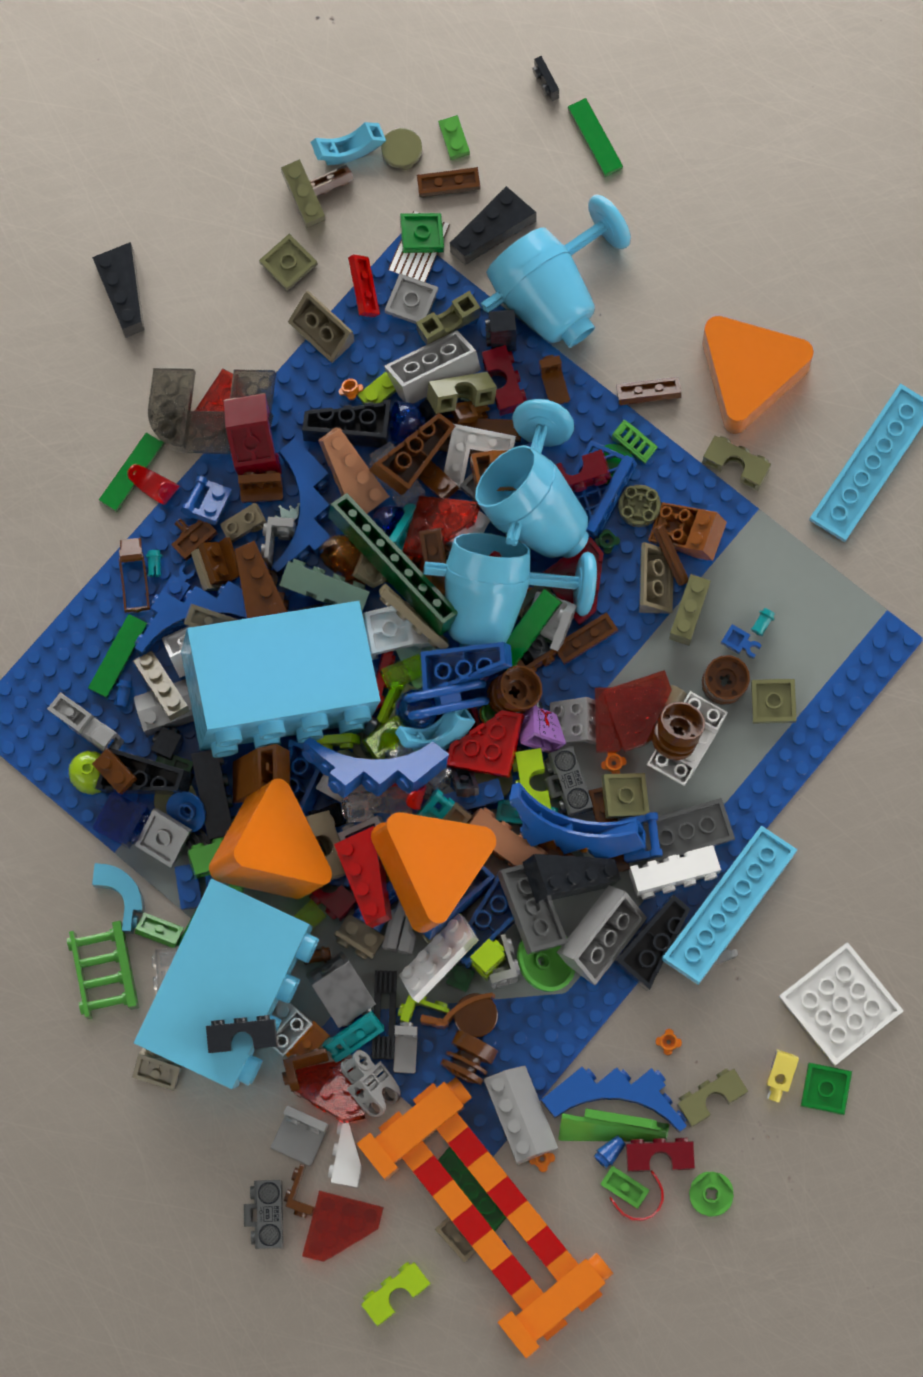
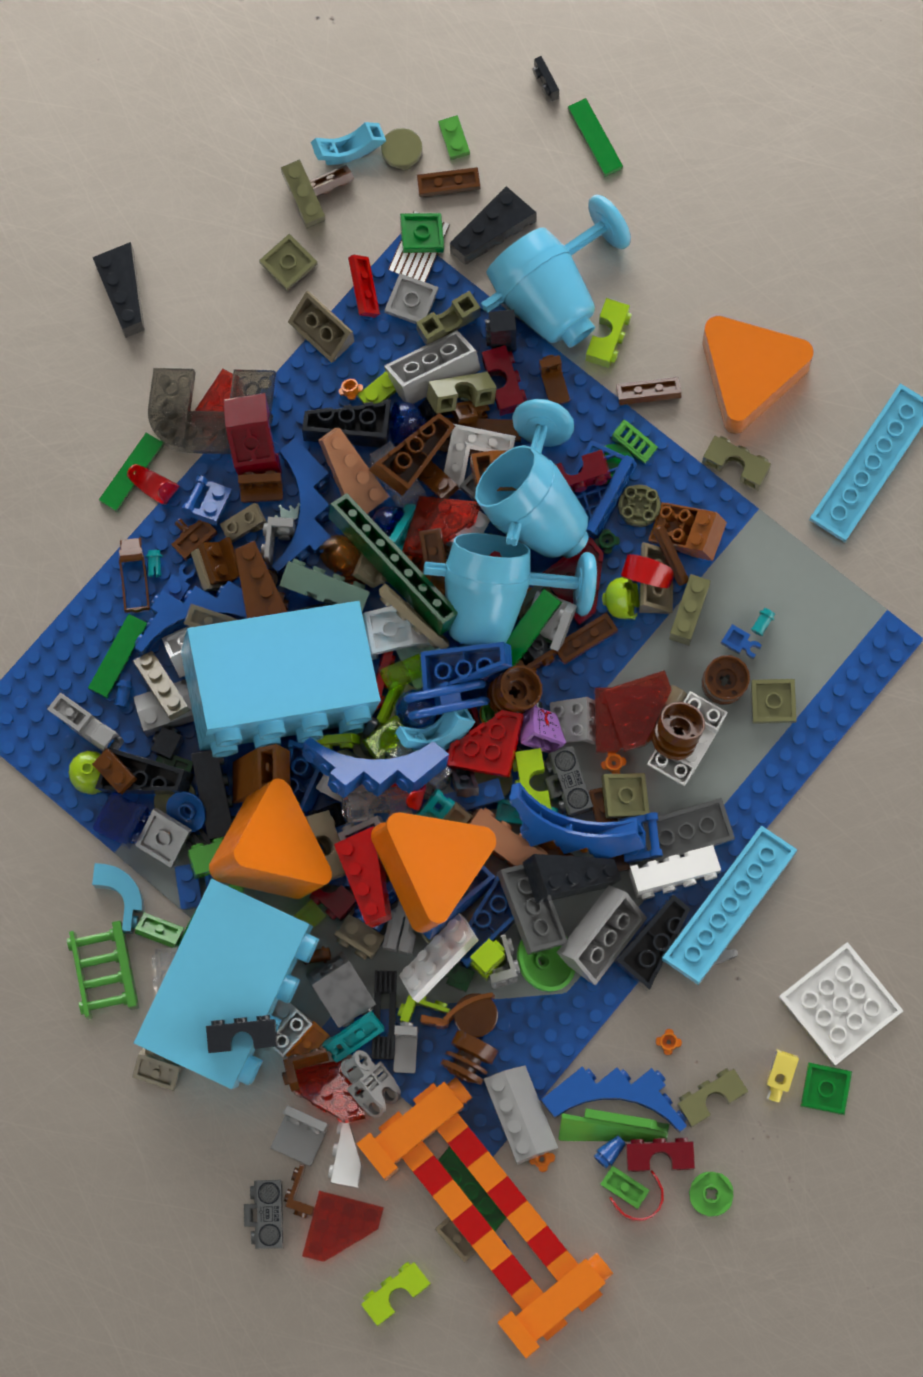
none -> lime arch [585,298,632,368]
none -> lime cylinder [602,577,639,619]
none -> red piece [620,554,674,588]

